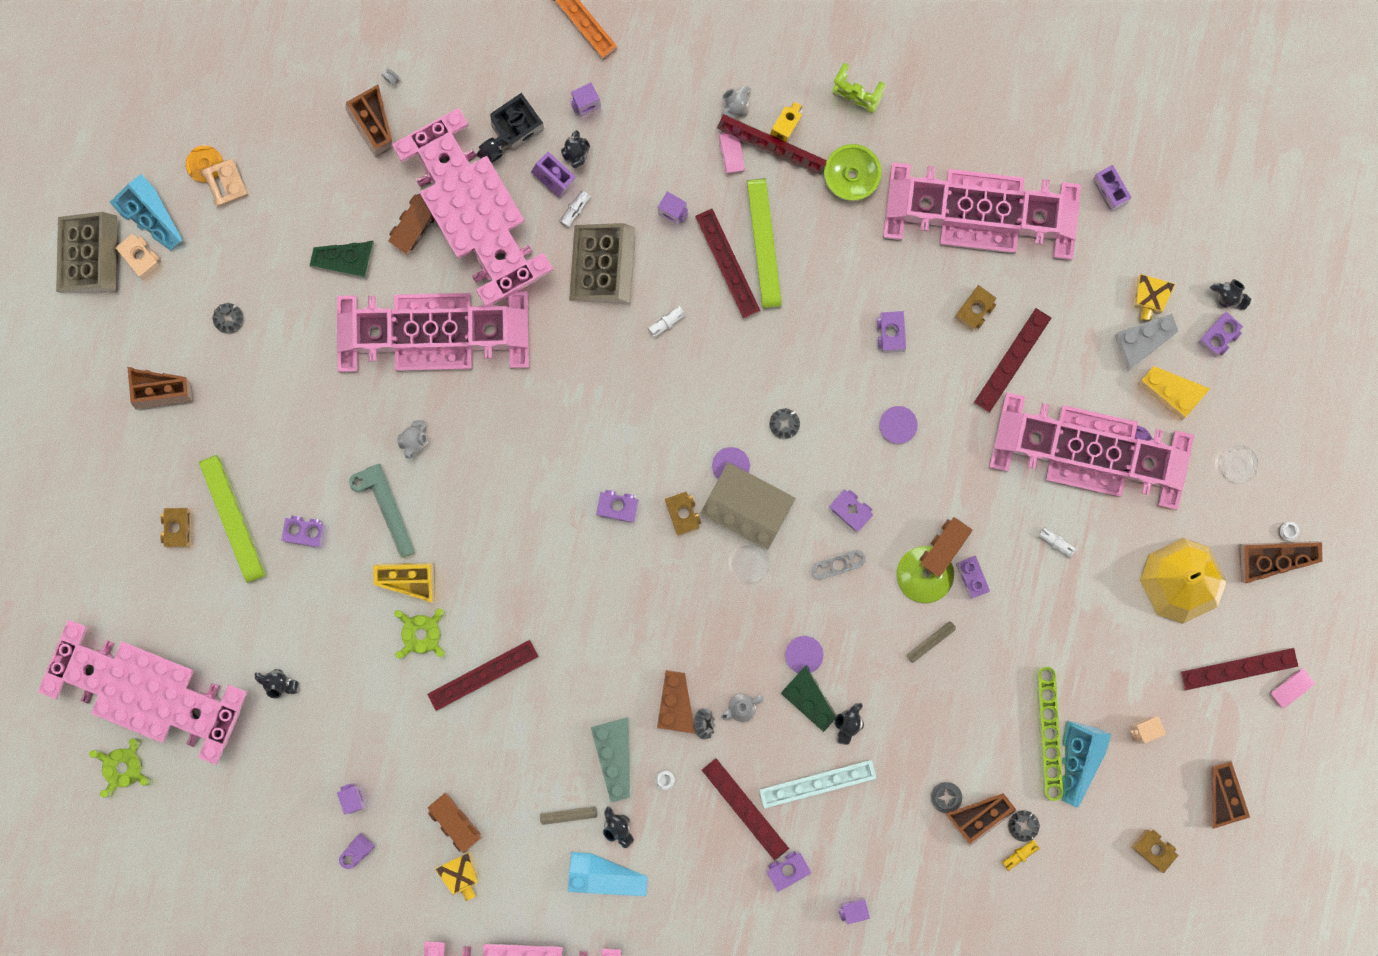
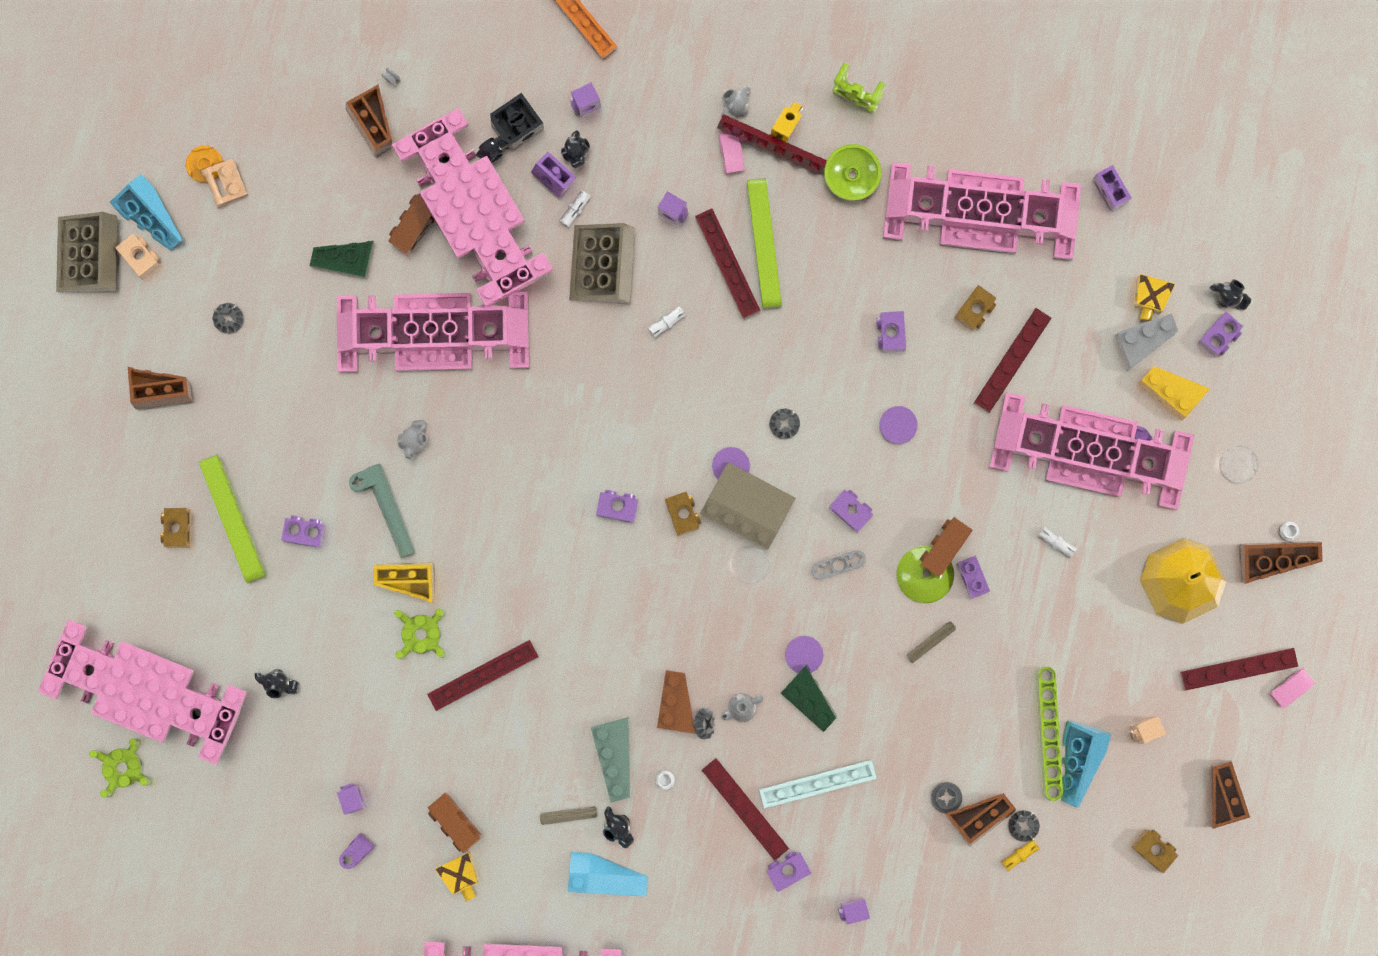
black piece [835,703,864,745] -> none

